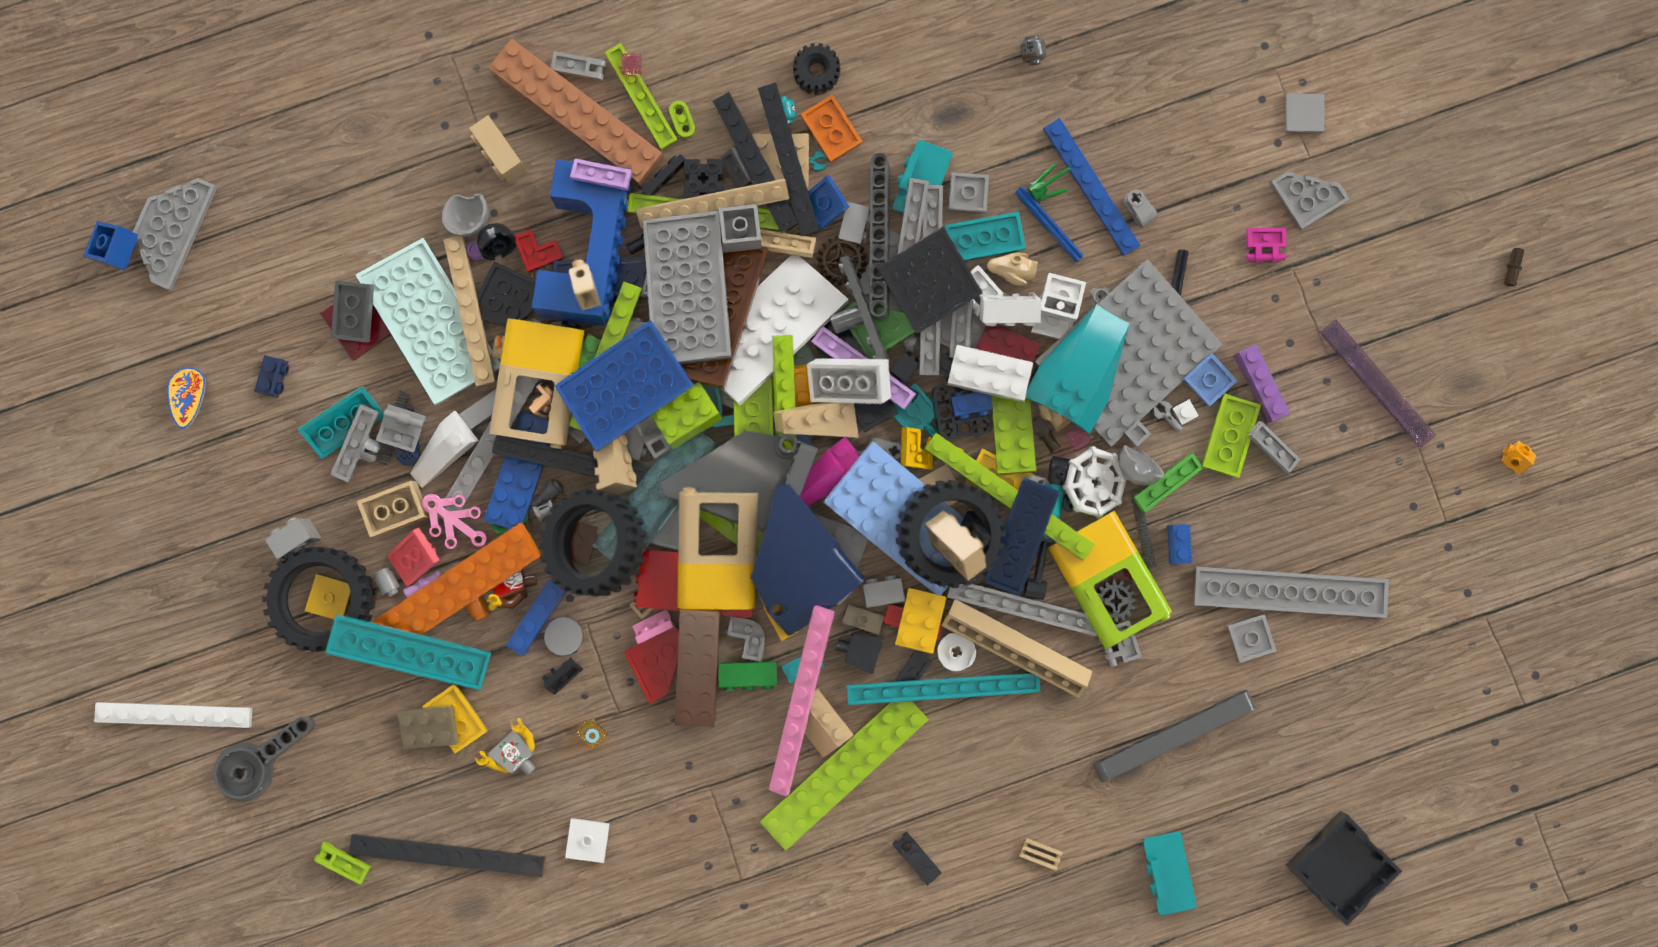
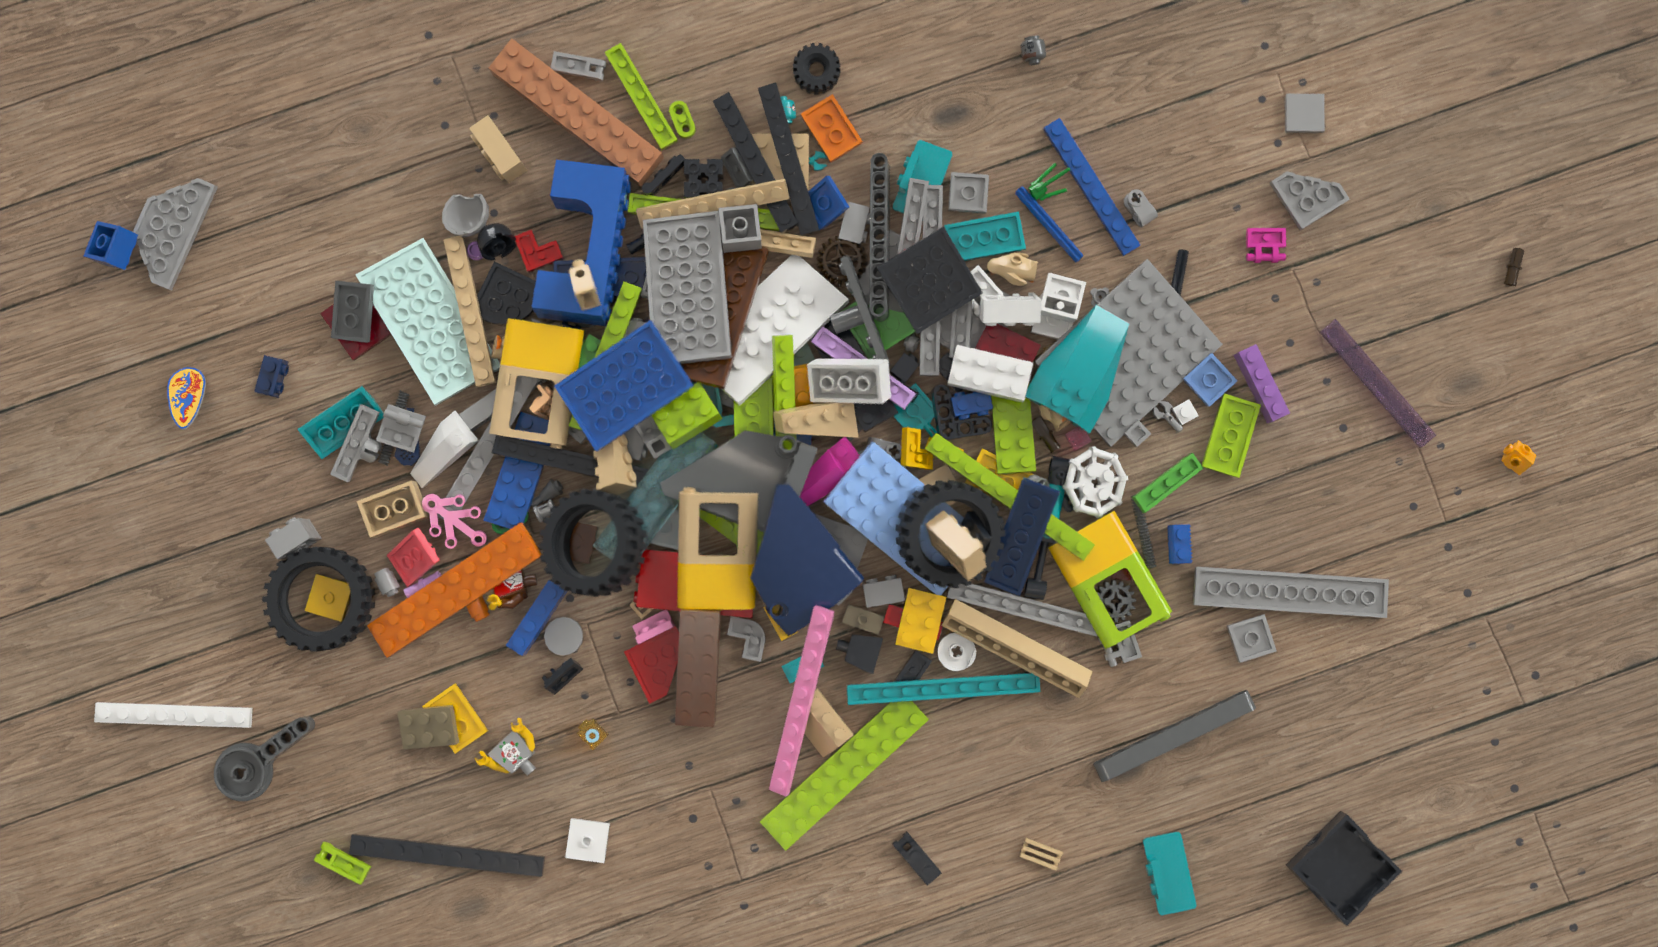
teal plate [325,614,491,690] -> none
lavender plate [570,159,632,191] -> none
clear pink plate [622,53,642,75] -> none
green brick [718,661,778,691] -> none
light grey cylinder [1119,445,1164,486] -> none
light grey tile [1247,421,1301,474] -> none

